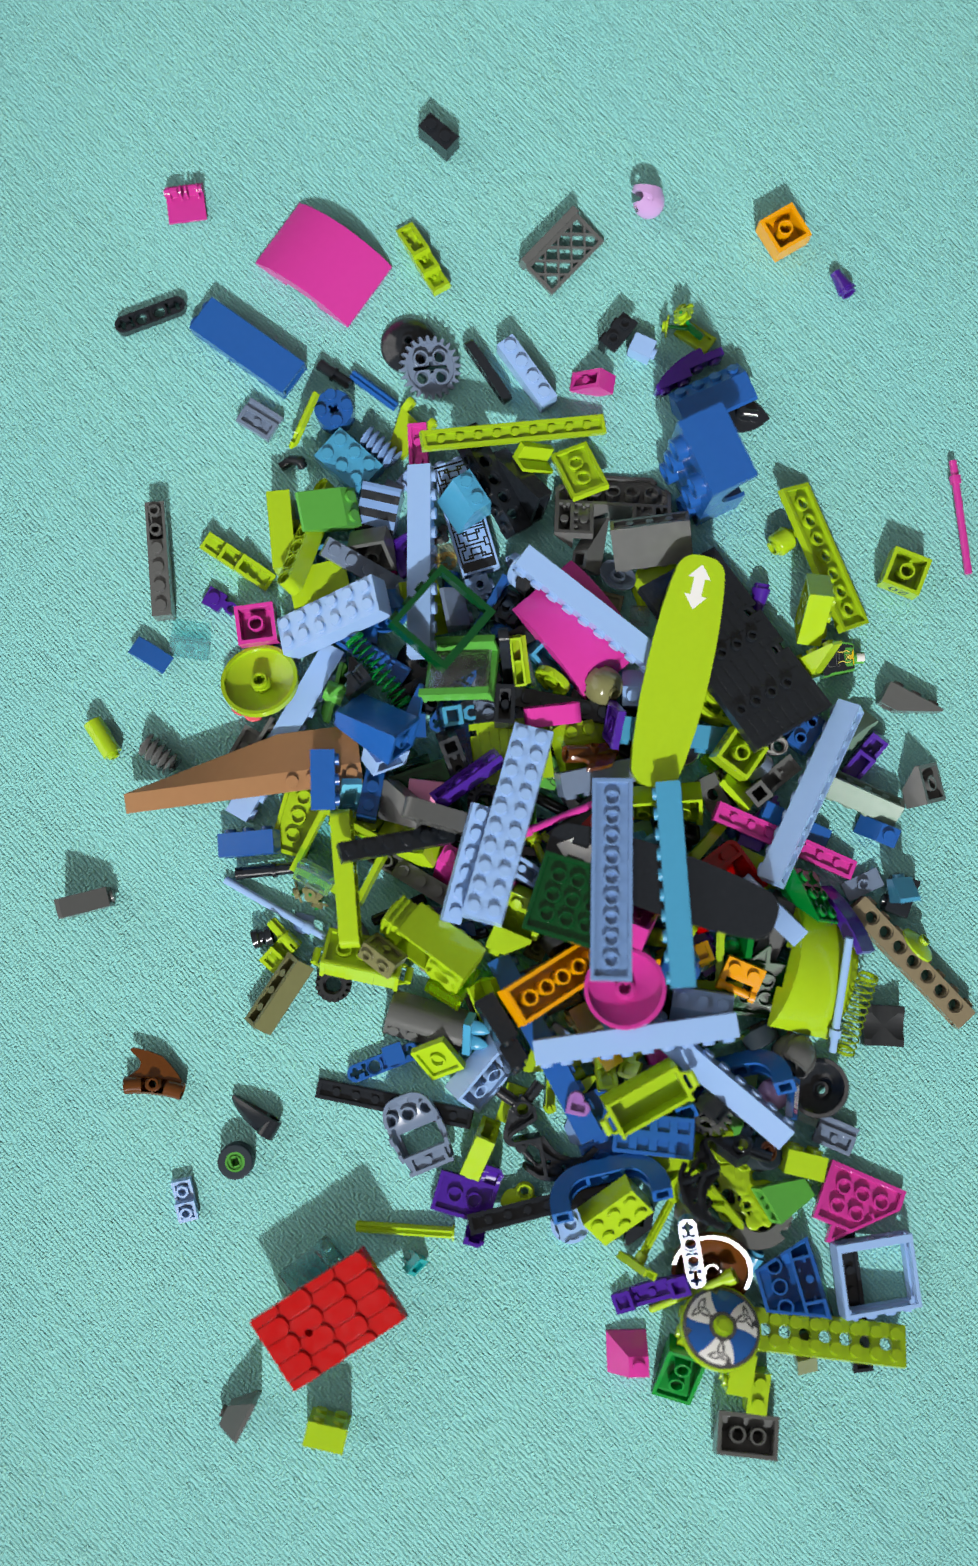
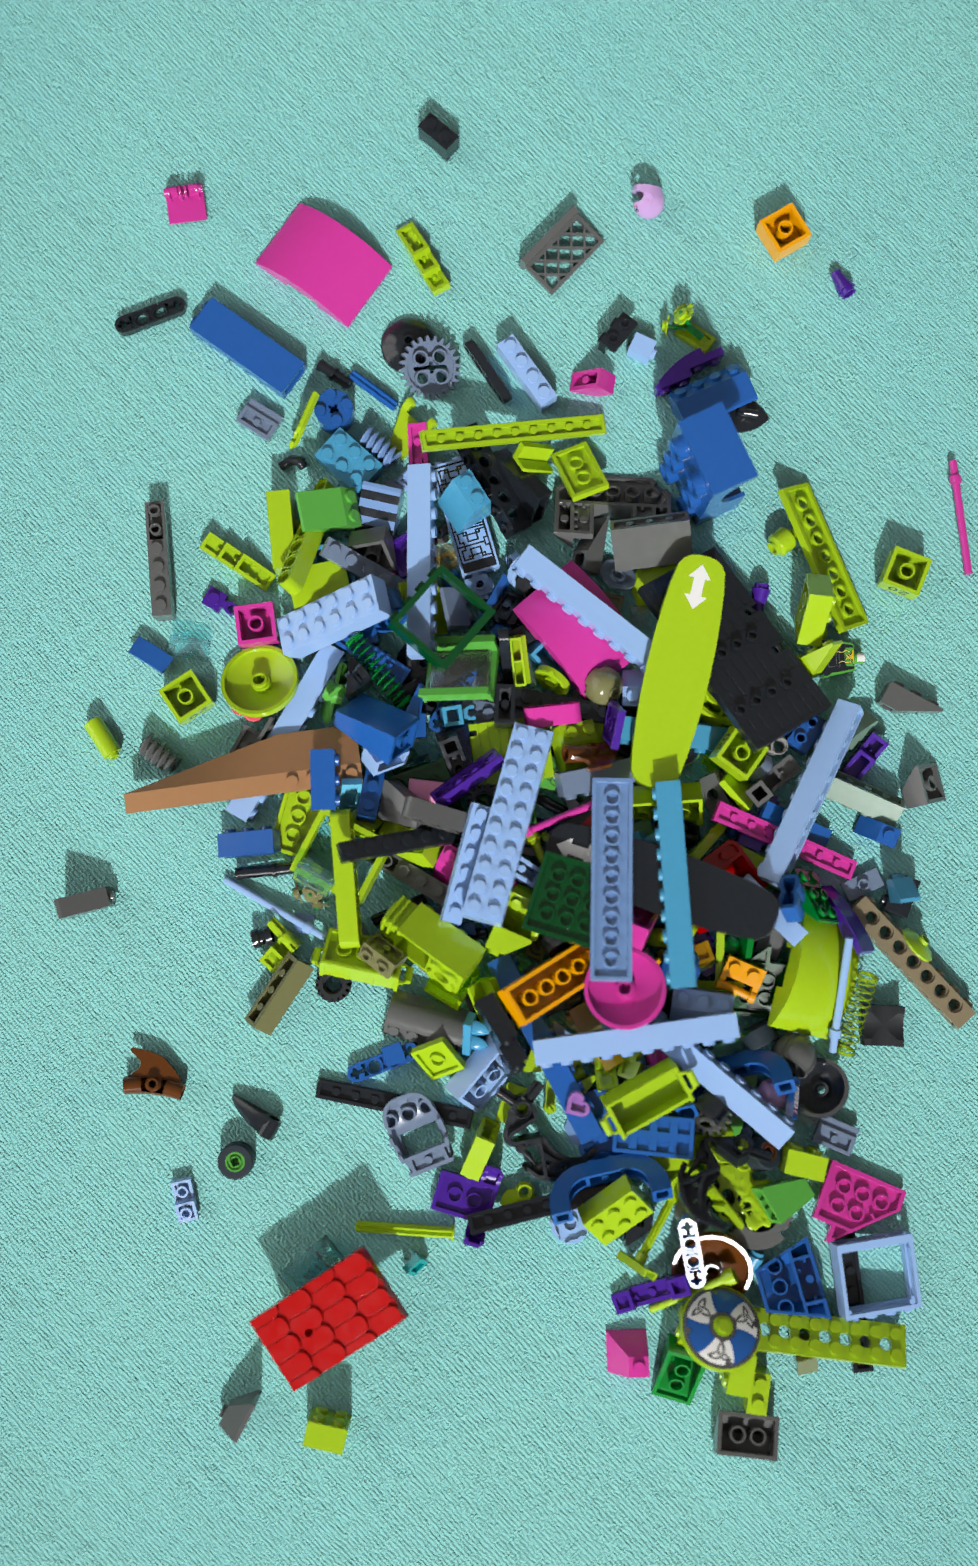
none -> lime brick [158,669,216,726]
none -> blue brick [778,874,805,923]

